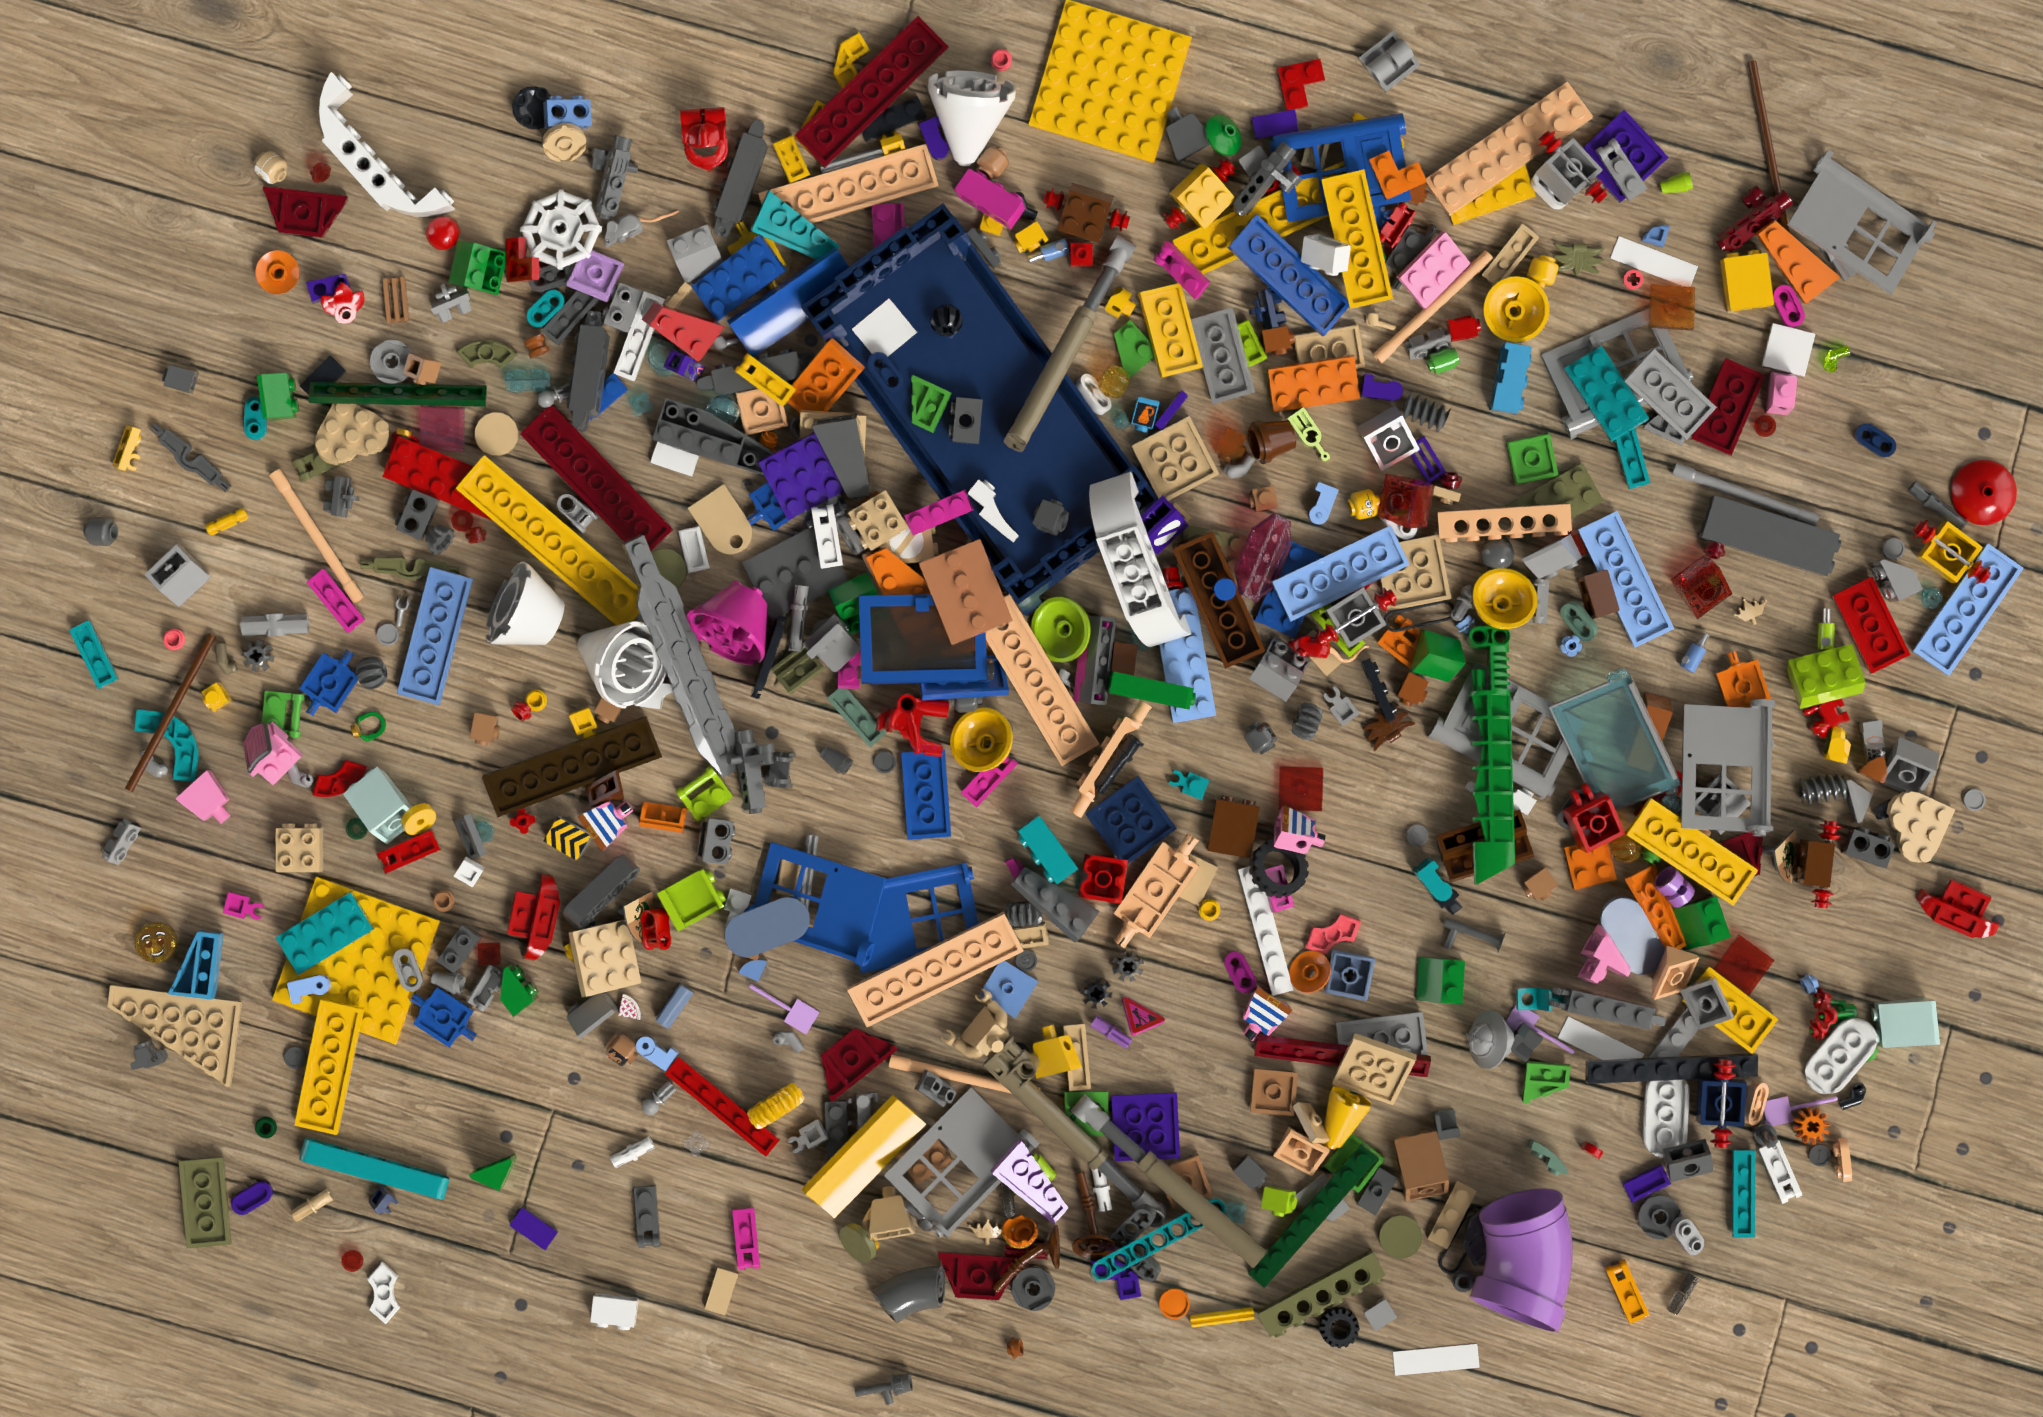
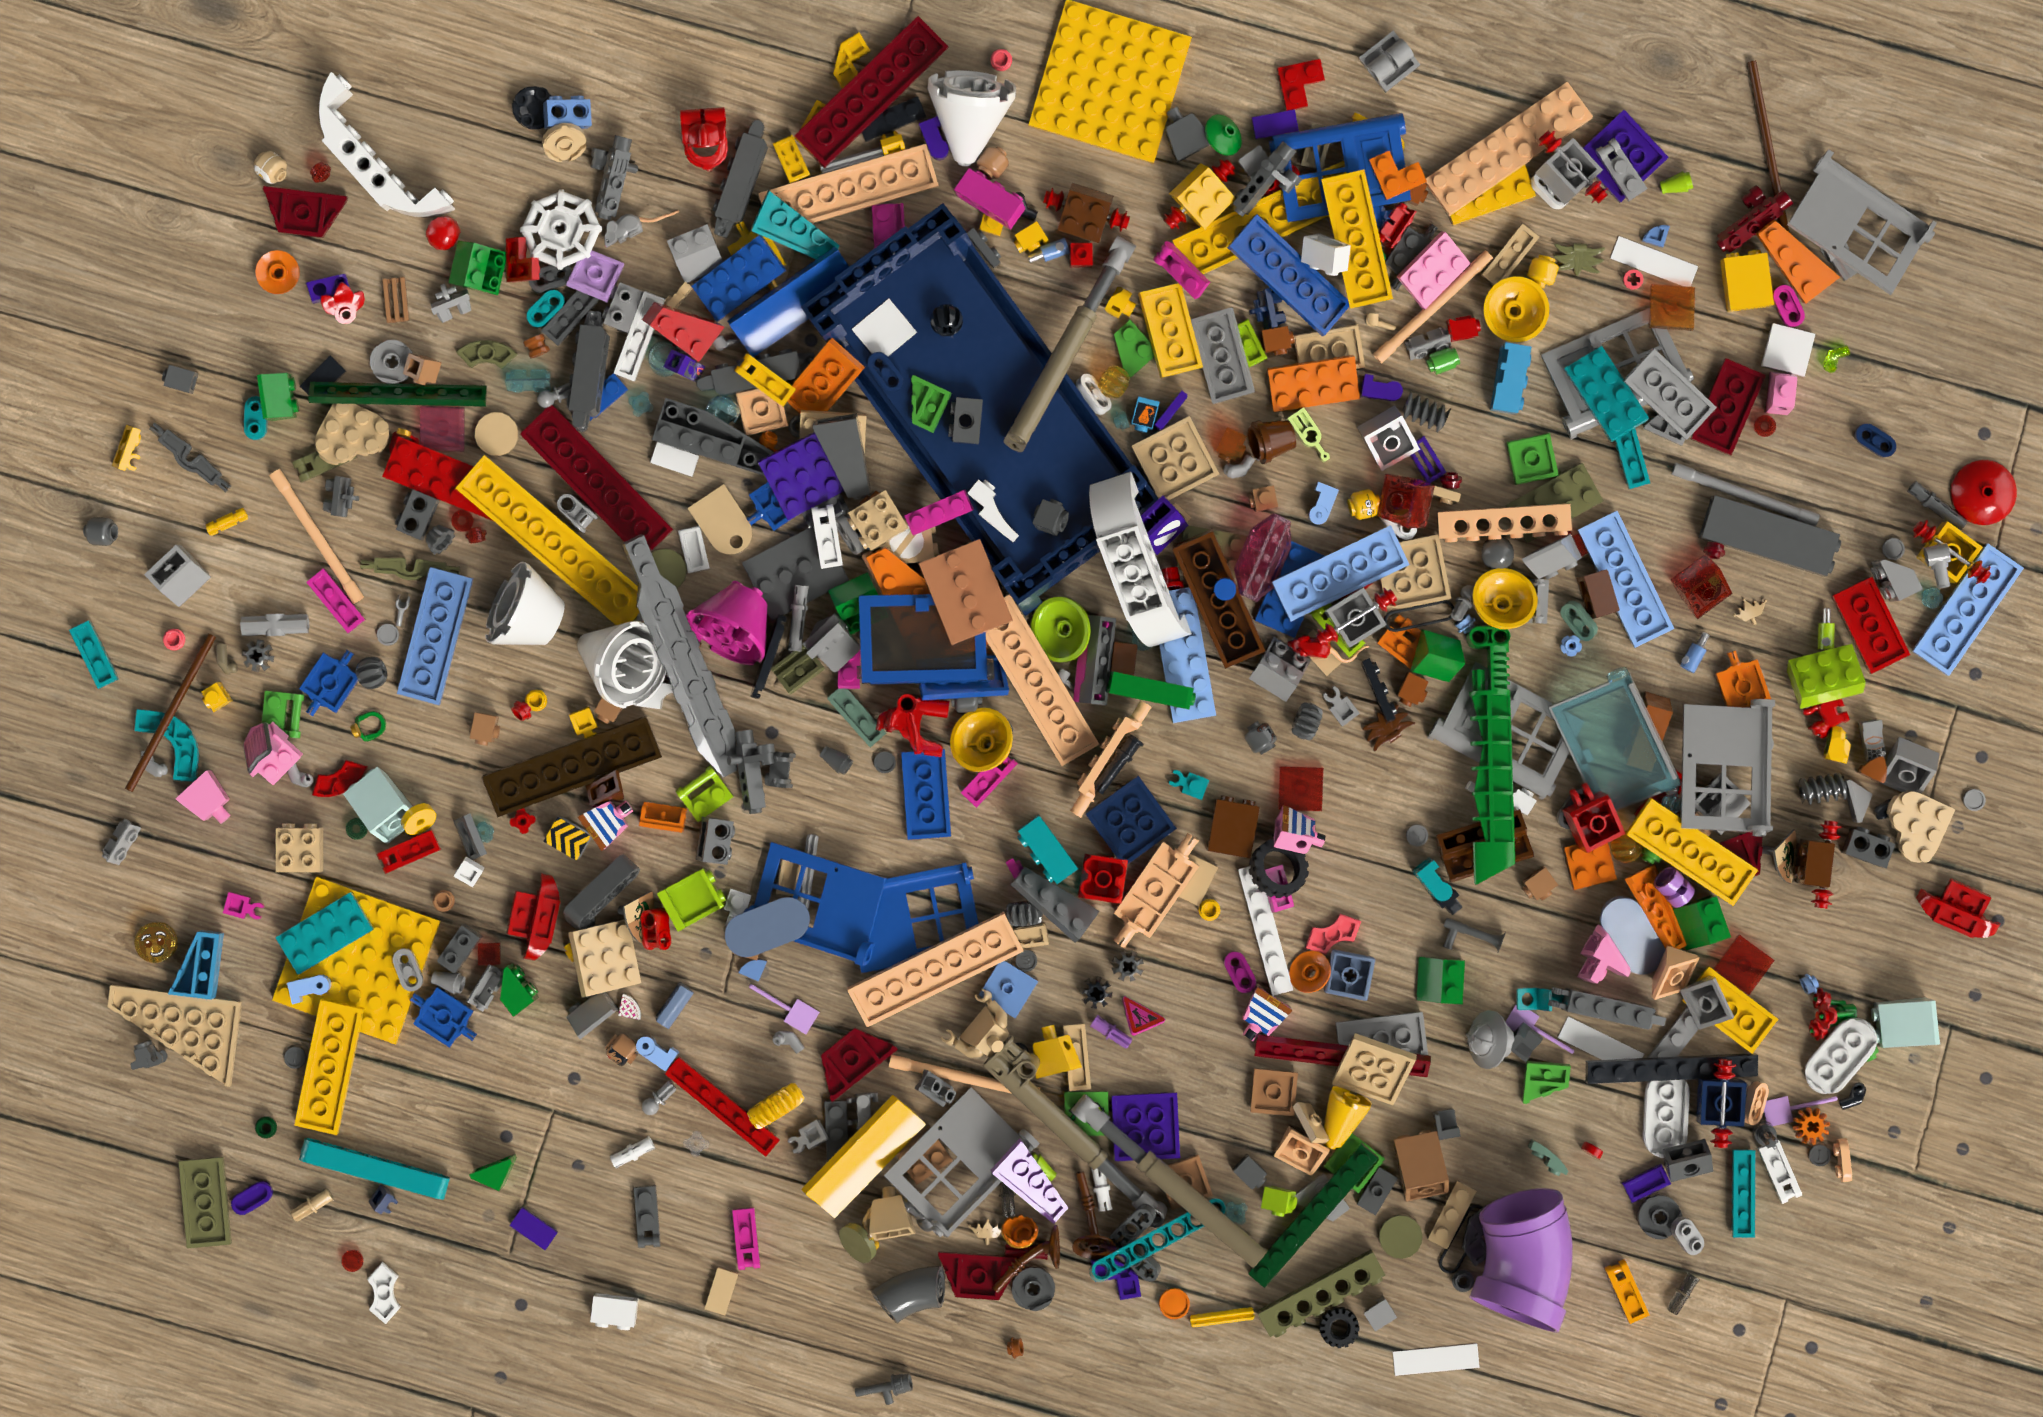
none -> light grey pin [1924,543,1951,588]

